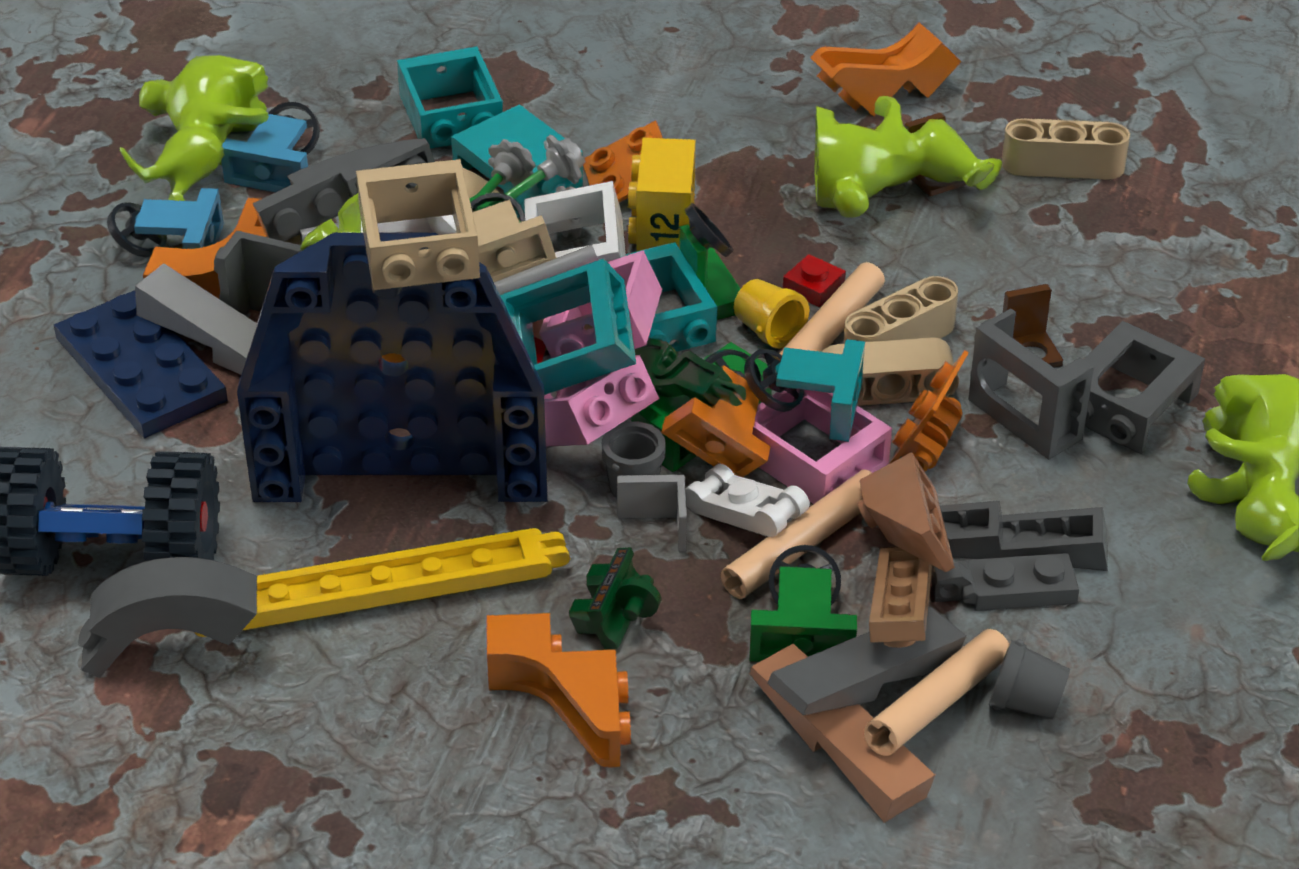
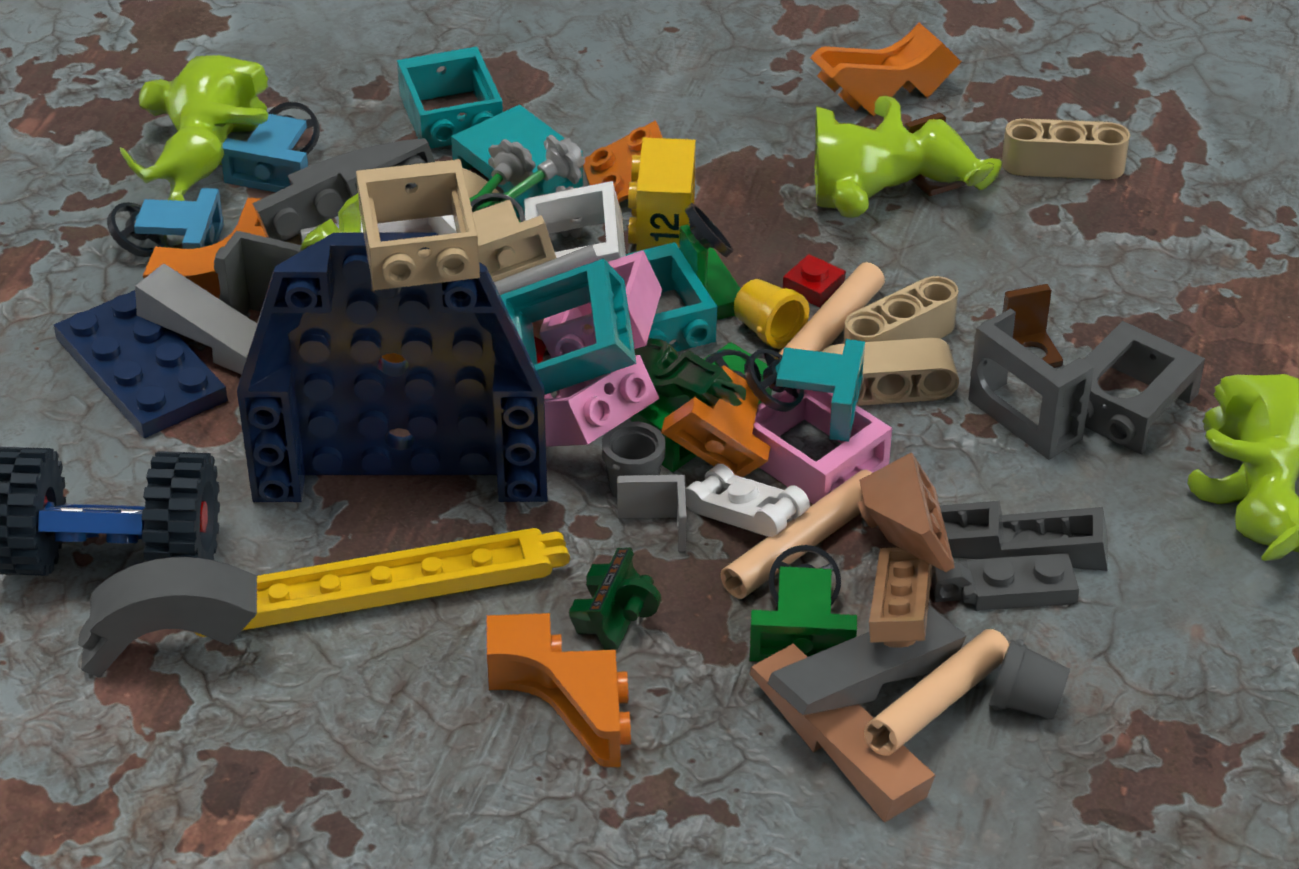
orange hinge [889,350,969,472] -> none

